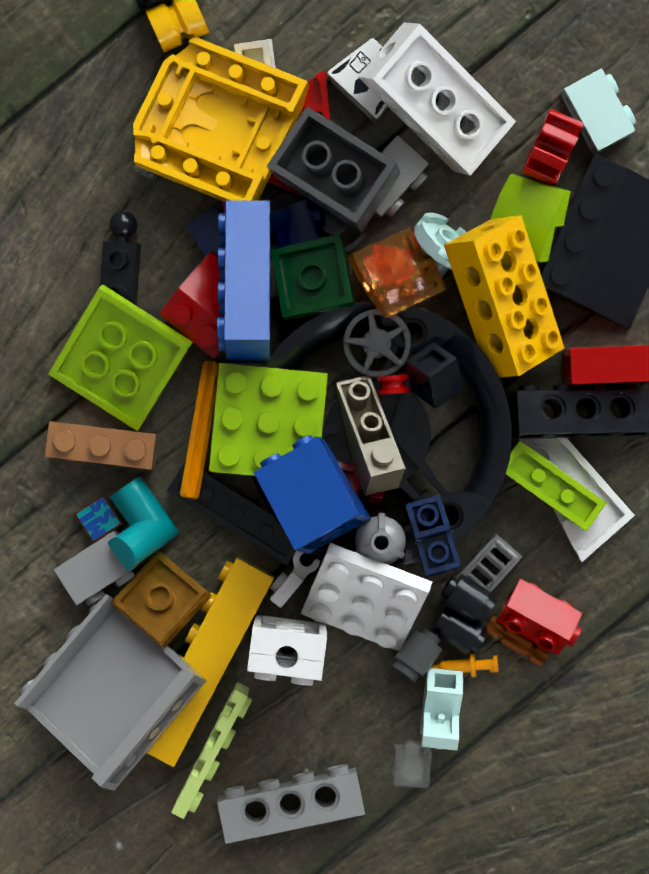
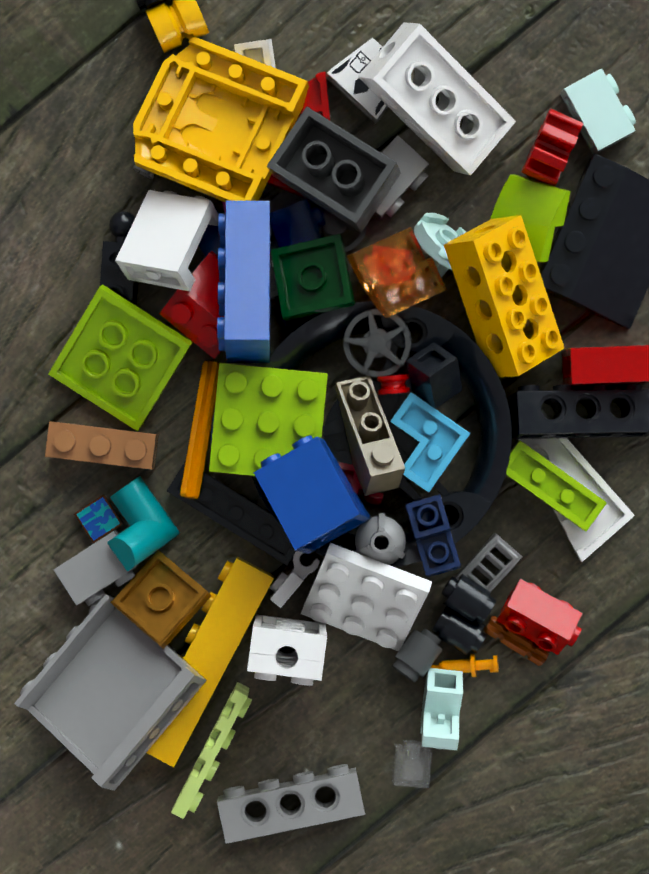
none -> white panel [115,190,219,292]
none -> medium azure plate [390,392,471,493]

